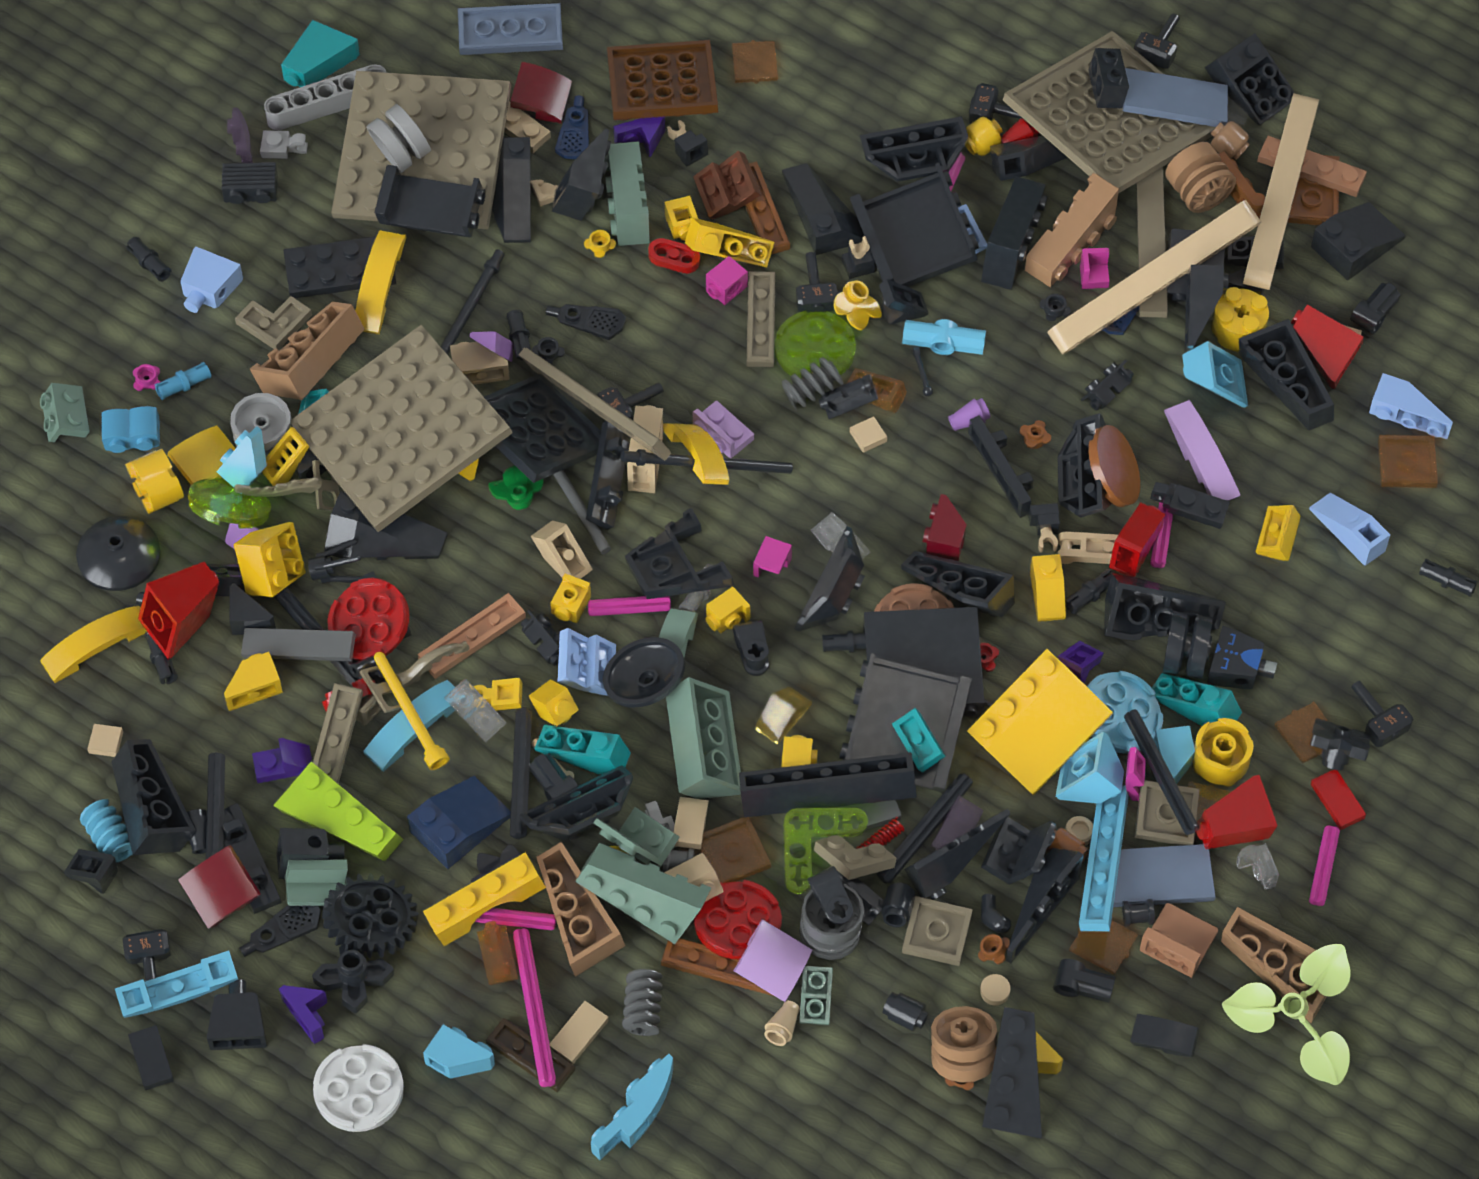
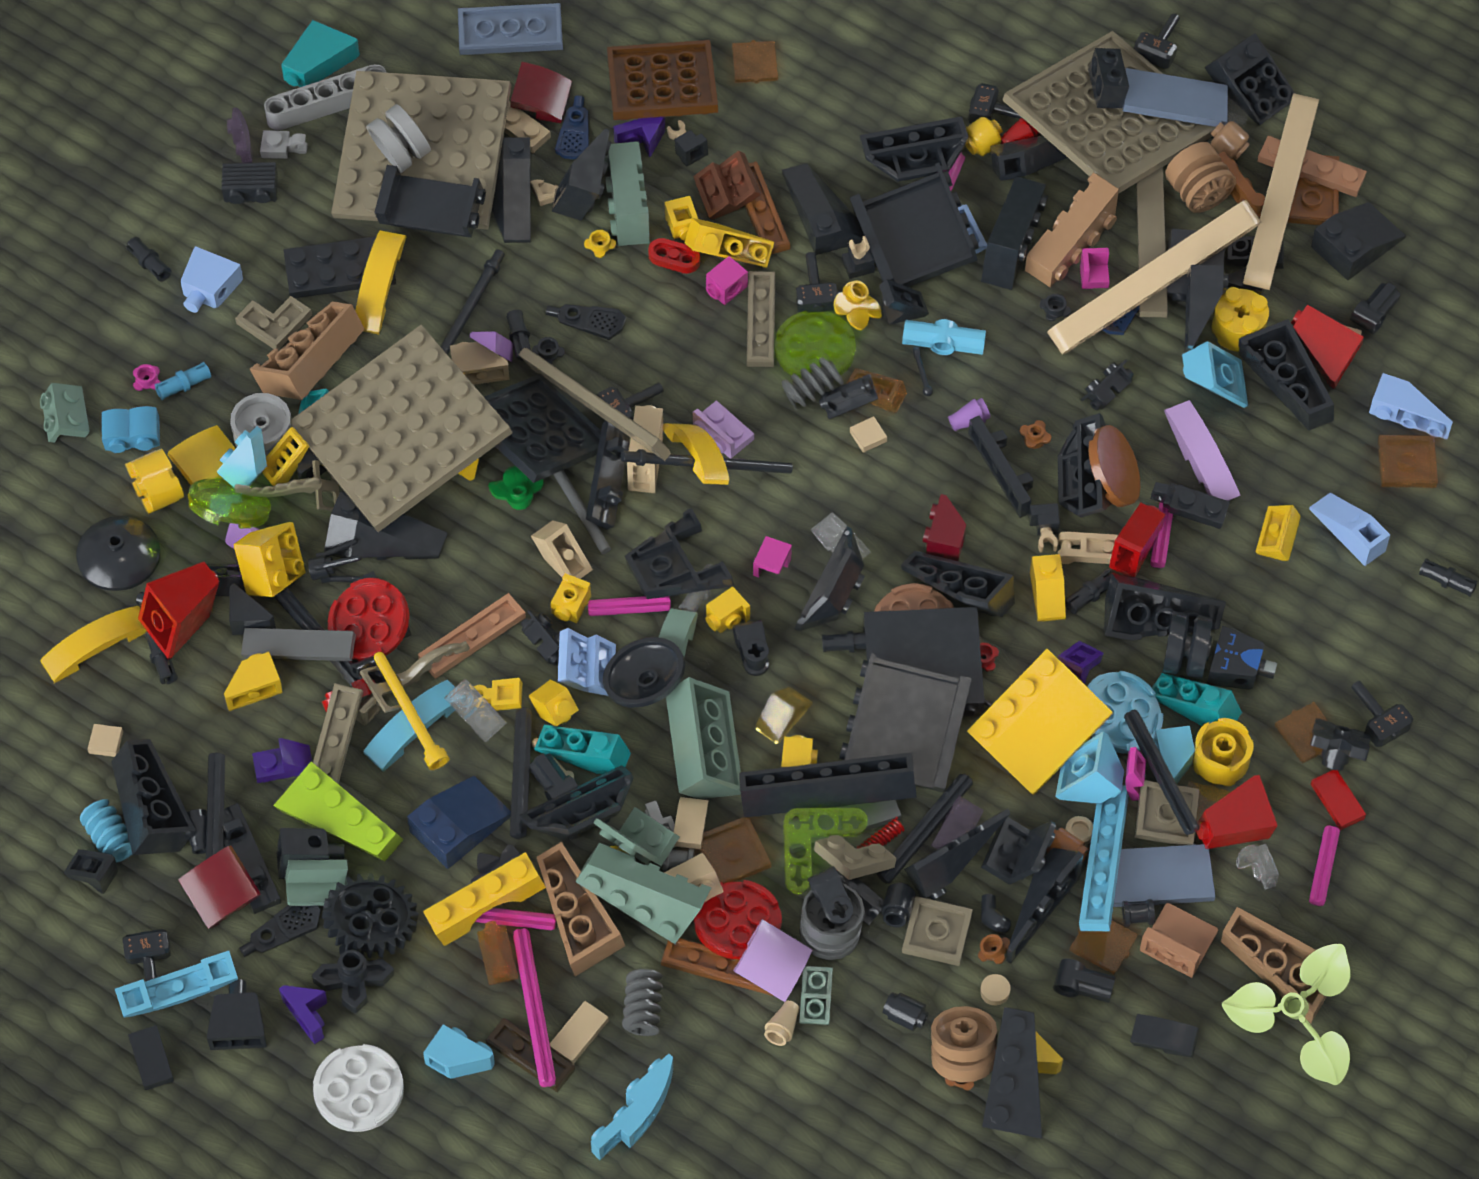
teal plate [892,708,946,772] -> none

